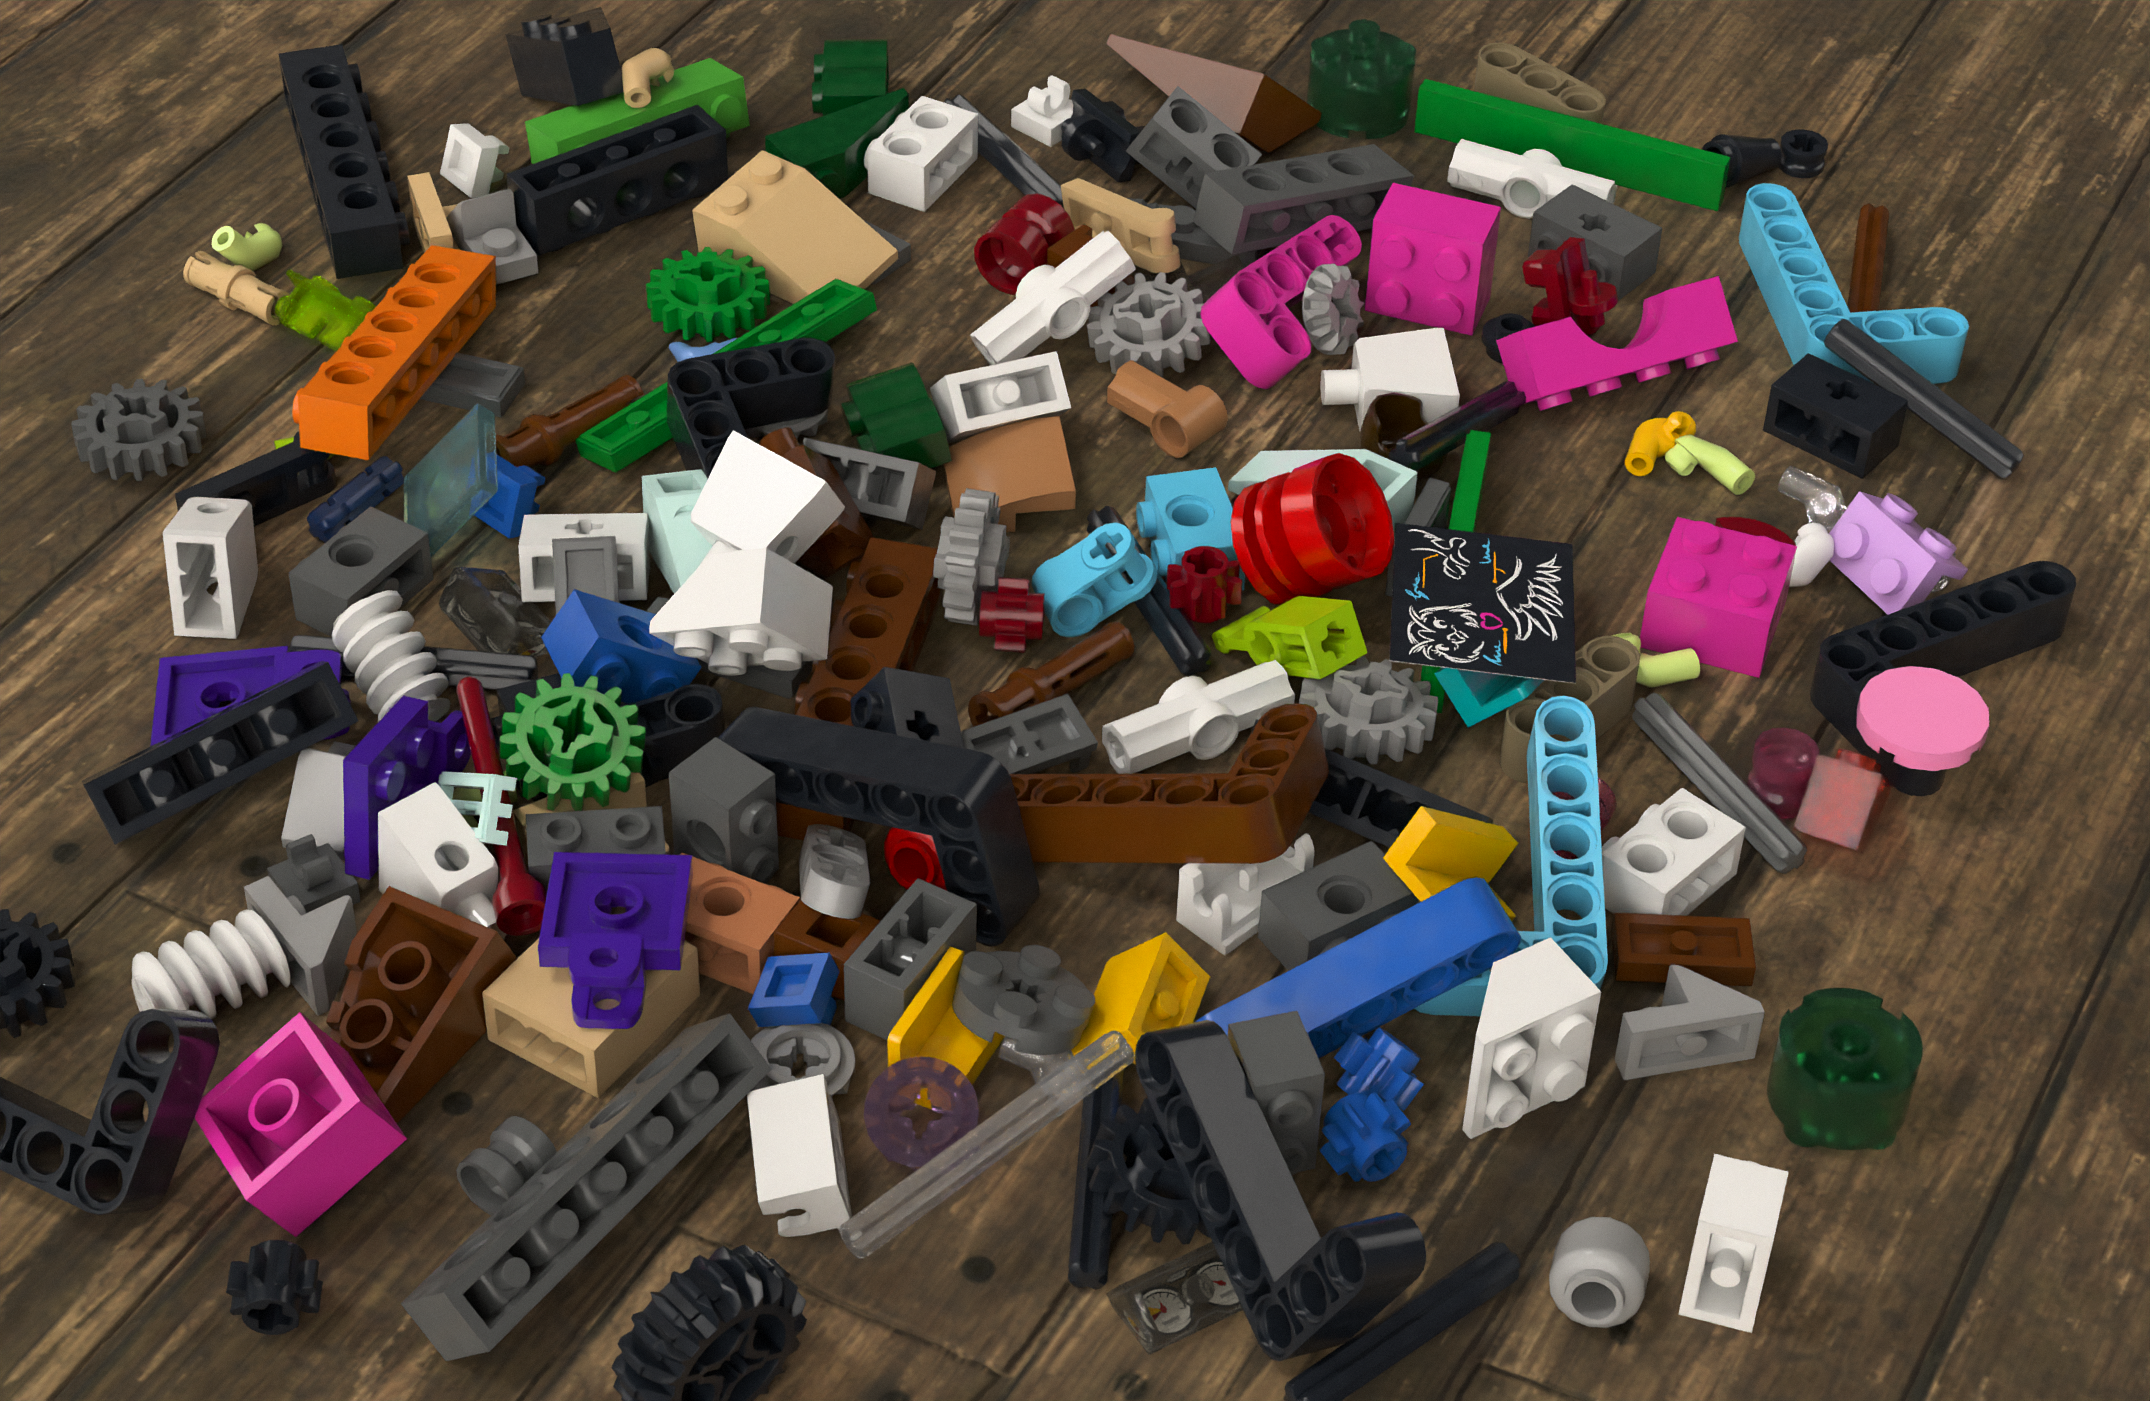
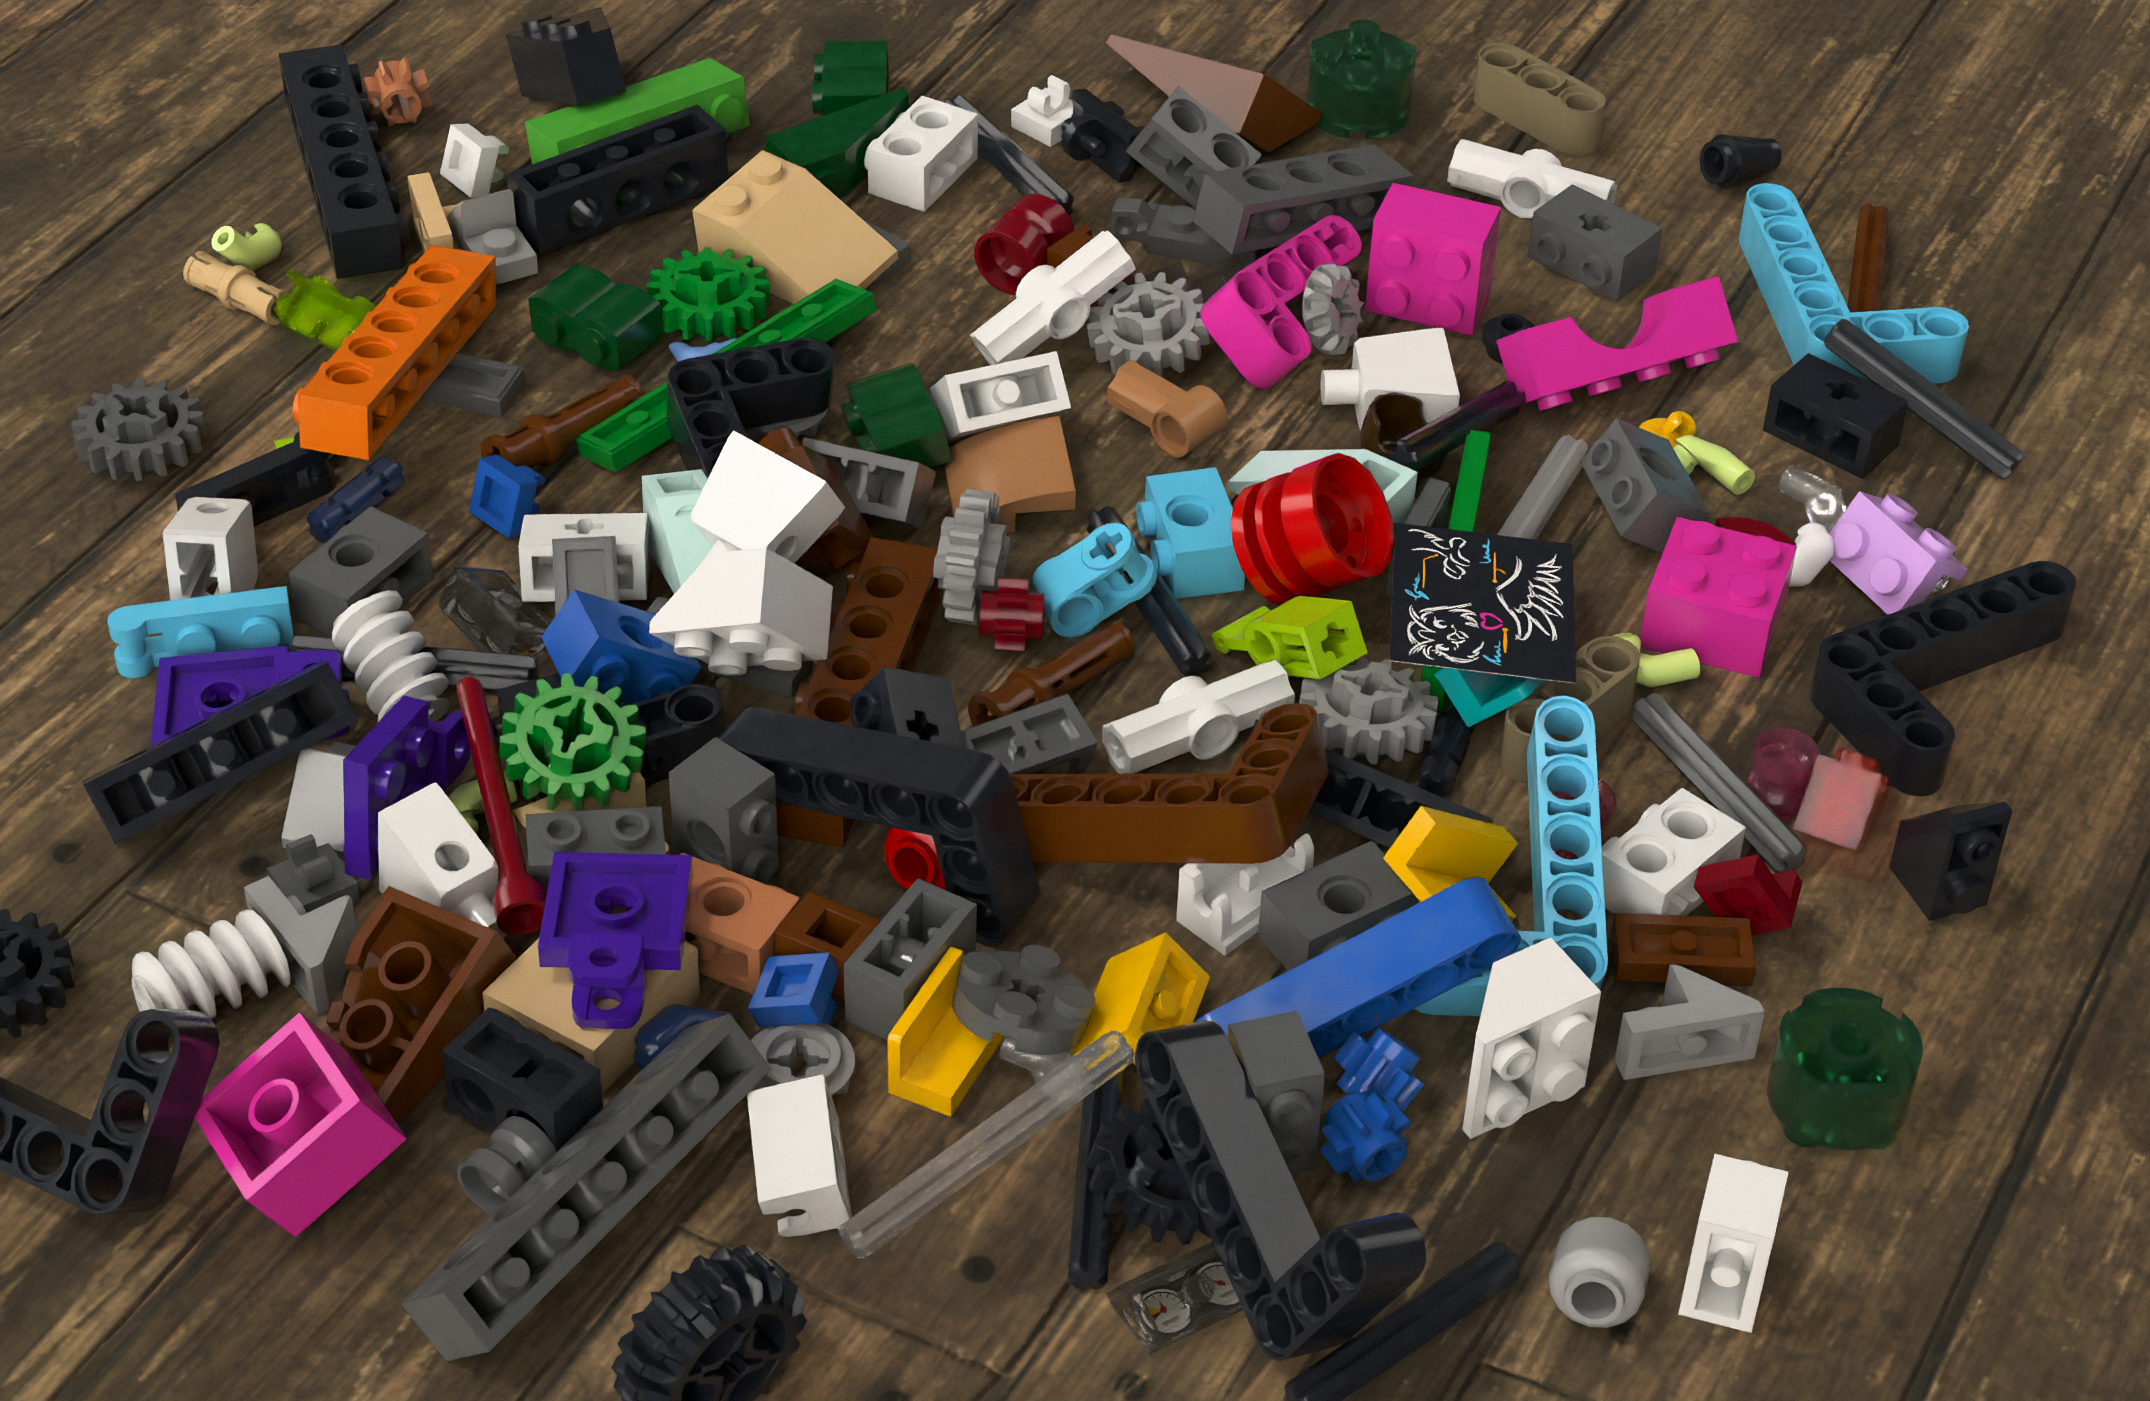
black gear [226,1240,323,1335] -> none
clear light blue tile [404,403,498,557] -> none
light aqua tile [438,771,517,846] -> none
tan arm [621,48,674,108] -> none
light grey beam [799,824,870,919] -> none
gear [864,1057,979,1172] -> none
tan plate [1061,178,1181,273] -> none
dark red gear [1167,546,1243,623] -> none
green tile [1414,79,1731,211] -> none
dark red hips [1522,237,1618,336] -> none
black bush [1778,129,1828,178] -> none
bright pink tile [1857,666,1989,771] -> none
none -> medium azure plate [107,586,294,678]
none -> nougat gear [363,57,432,127]
none -> black brick [442,1007,603,1152]
none -> dark green brick [528,265,663,370]
none -> dark blue arm [633,1004,733,1070]
none -> black axle [1418,698,1476,798]
none -> light grey axle [1497,435,1588,540]
none -> dark grey brick [1580,418,1711,553]
none -> dark red bracket [1693,854,1803,935]
none -> black slope [1889,802,2012,921]

